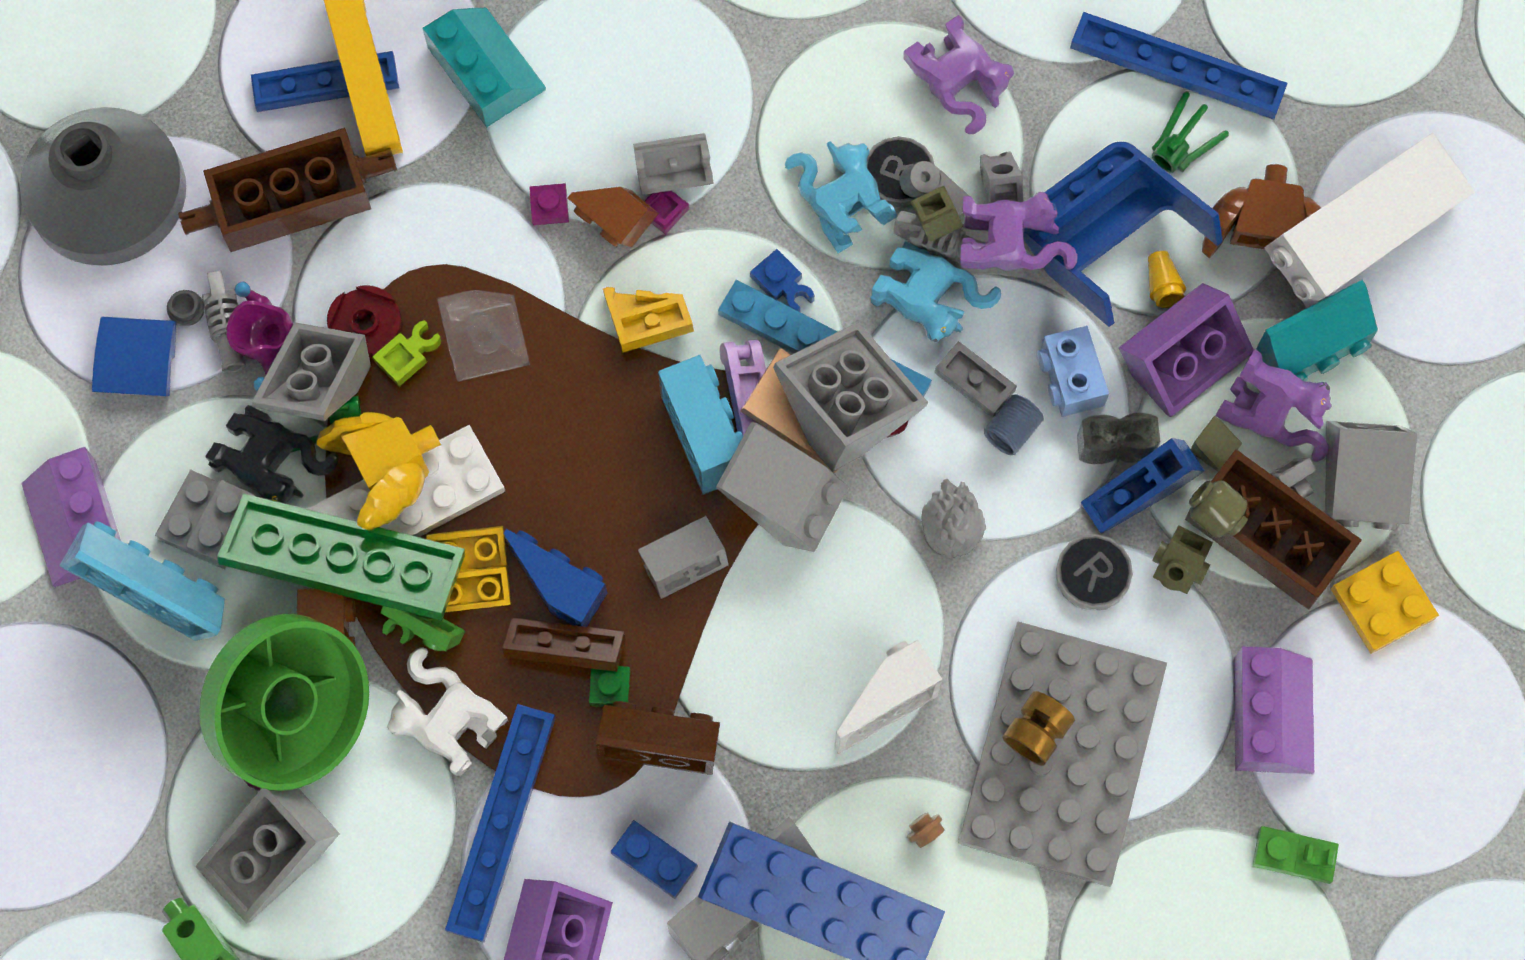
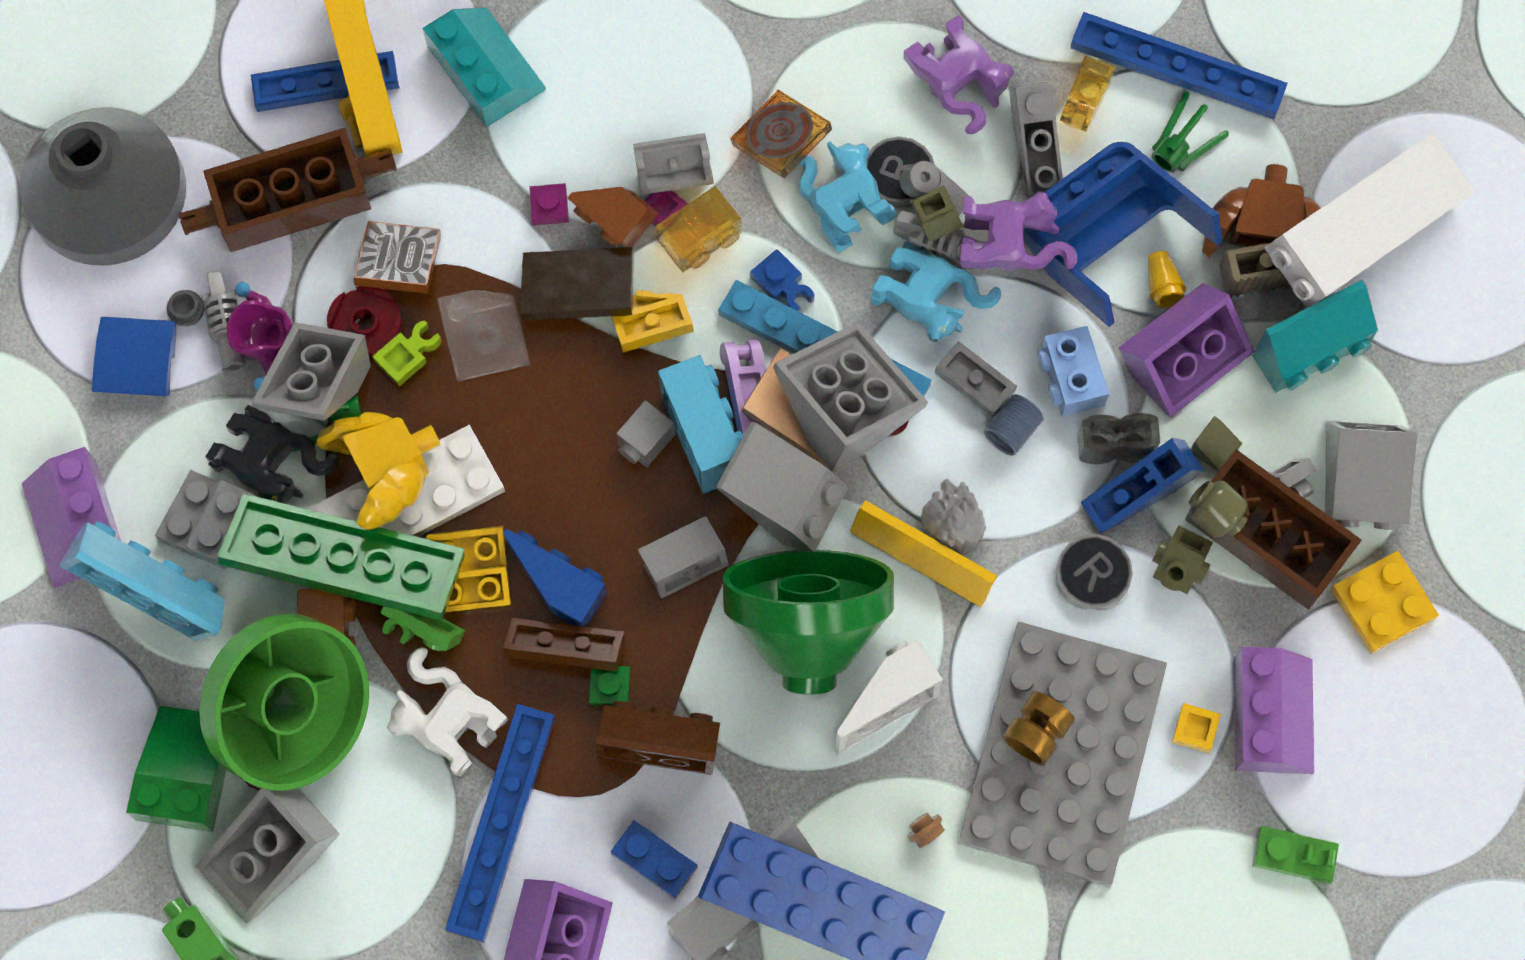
light grey leg [980,151,1024,203] -> none
medium lavender animal [1215,349,1332,462] -> none
none -> green slope [126,706,226,832]
none -> yellow hand [339,96,363,148]
none -> tile [353,221,441,294]
none -> dark brown tile [520,247,634,321]
none -> light grey brick [616,400,676,468]
none -> clear yellow brick [656,186,742,273]
none -> green cone [723,550,894,695]
none -> tile [730,89,832,179]
none -> yellow tile [850,500,997,607]
none -> light grey slope [1009,82,1063,197]
none -> clear yellow leg [1059,56,1115,132]
none -> yellow plate [1171,703,1221,754]
none -> dark tan brick [1220,243,1291,298]

